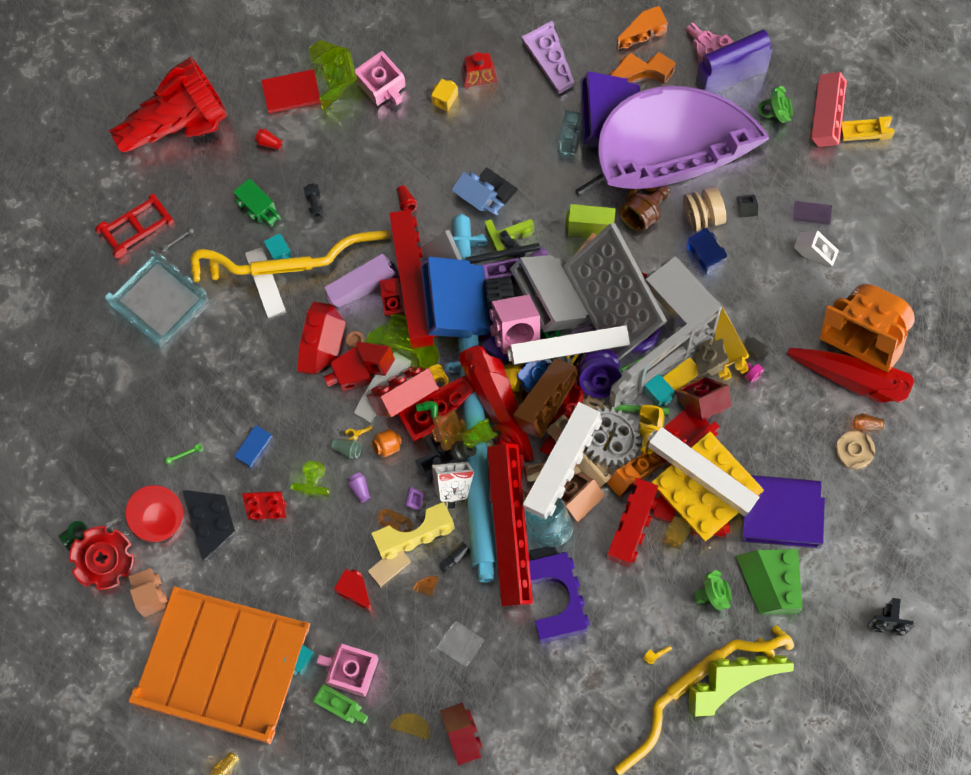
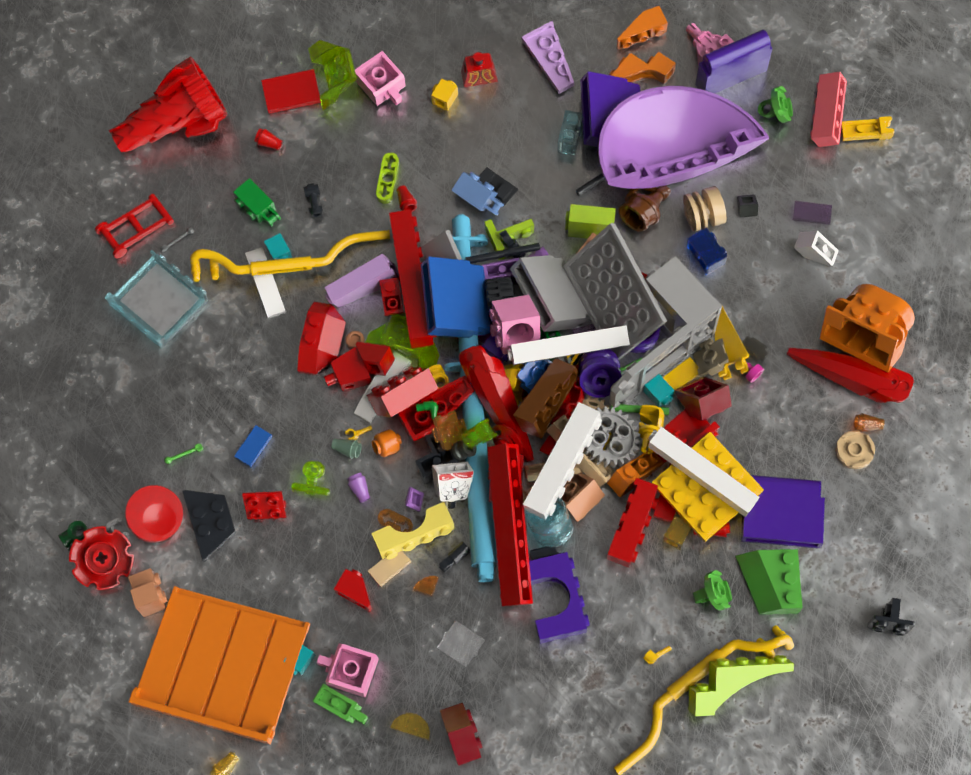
none -> lime beam [376,153,399,204]

